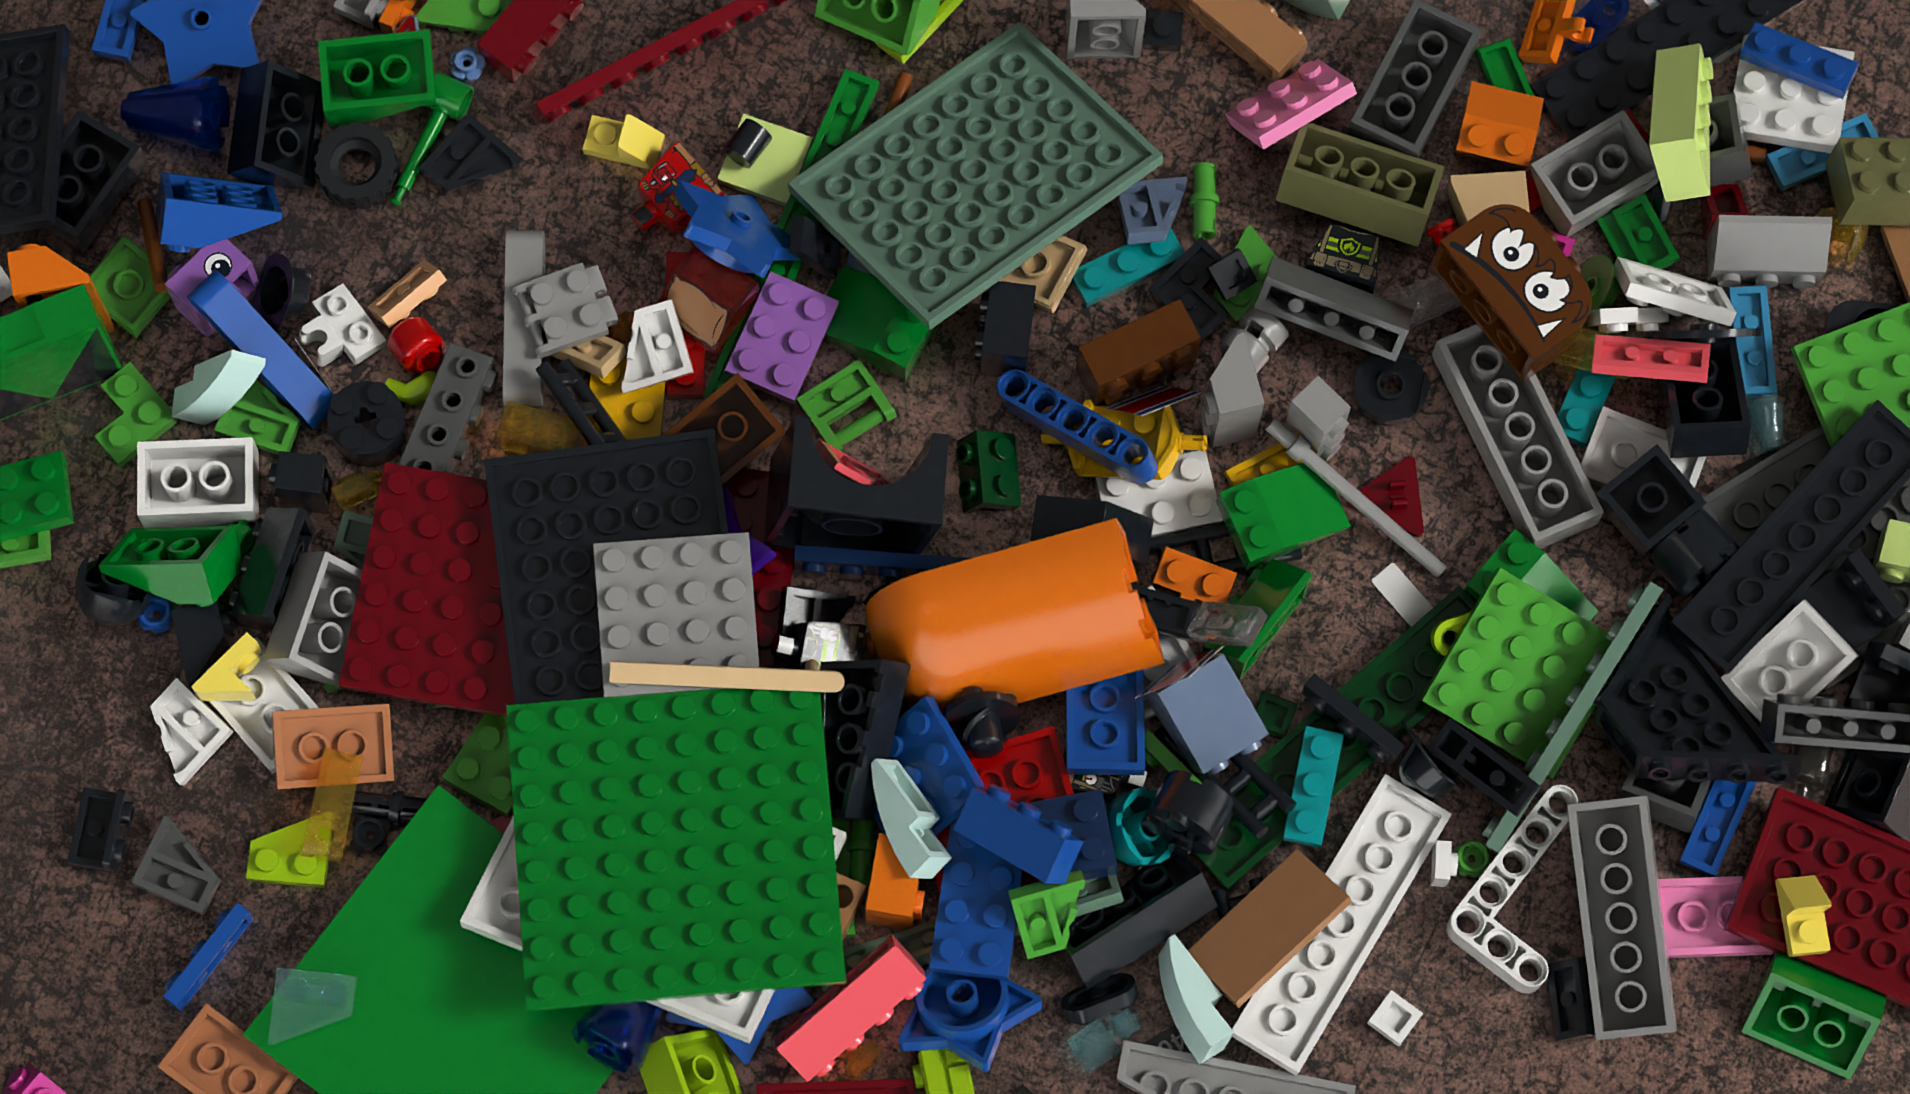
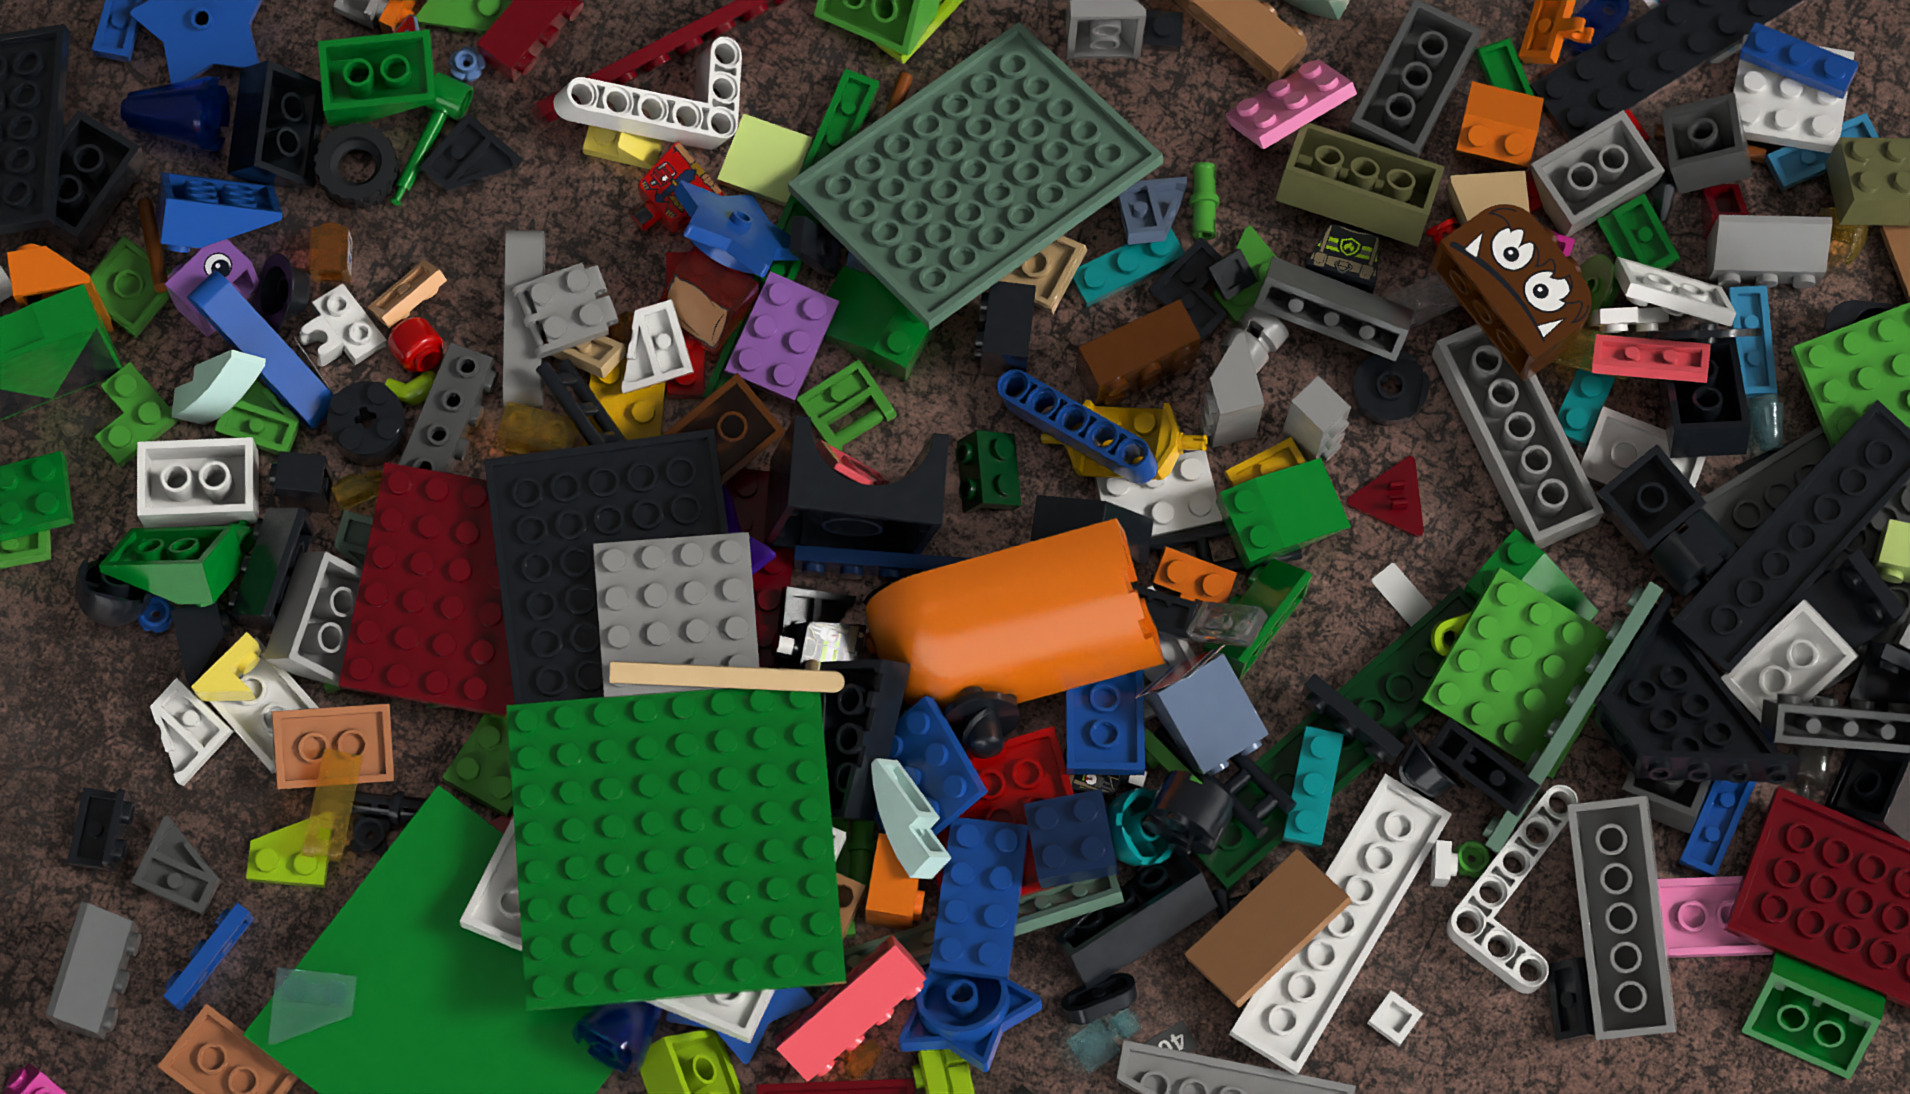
black piece [723,118,772,169] -> none
blue brick [953,784,1084,884] -> none
bright green wing [1008,870,1085,959] -> none
sticker [1105,386,1201,416] -> none
light aqua slope [1158,934,1234,1065] -> none
dark green tile [1255,691,1298,740] -> none
light grey bar [1265,418,1447,578] -> none
yellowish green wedge [1649,43,1713,202] -> none
light yellow slope [1775,875,1832,957] -> none
none -> dark grey slope [45,901,141,1040]
none -> clear orange brick [309,222,353,282]
none -> white beam [553,37,742,149]

